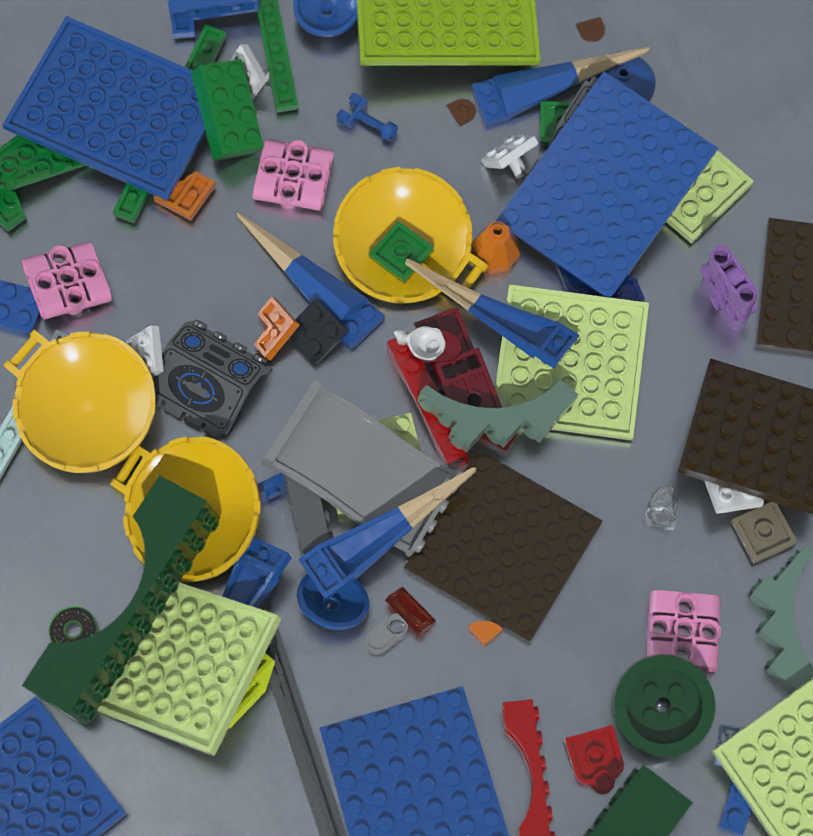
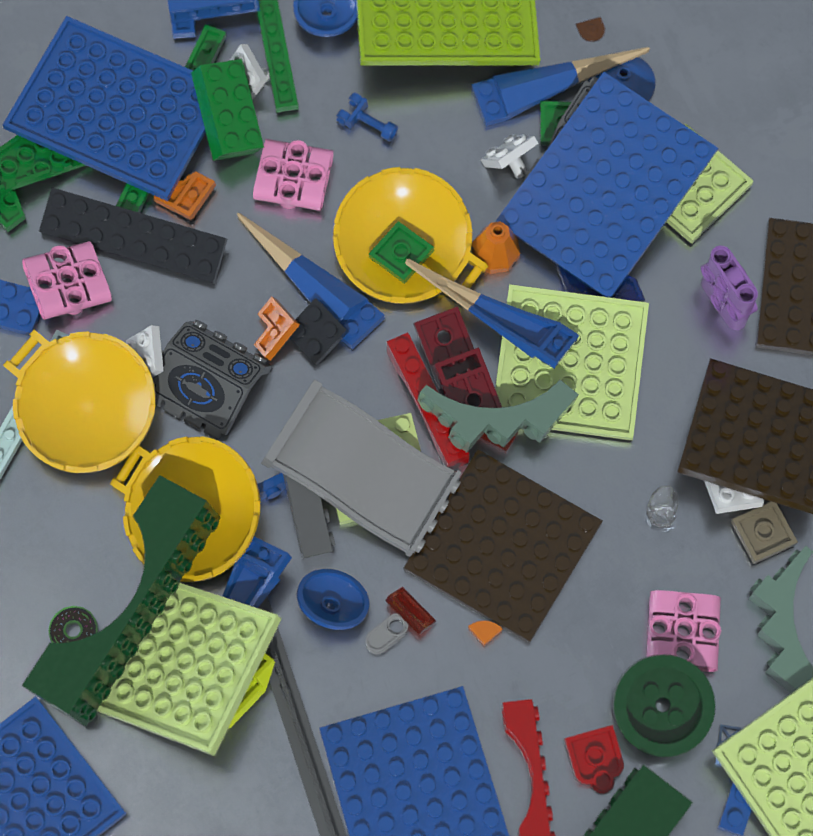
blue plate [298,468,476,600] -> none
white hair [394,326,462,363] -> none
reddish brown piece [446,99,476,126] -> none
none -> black plate [39,187,228,283]

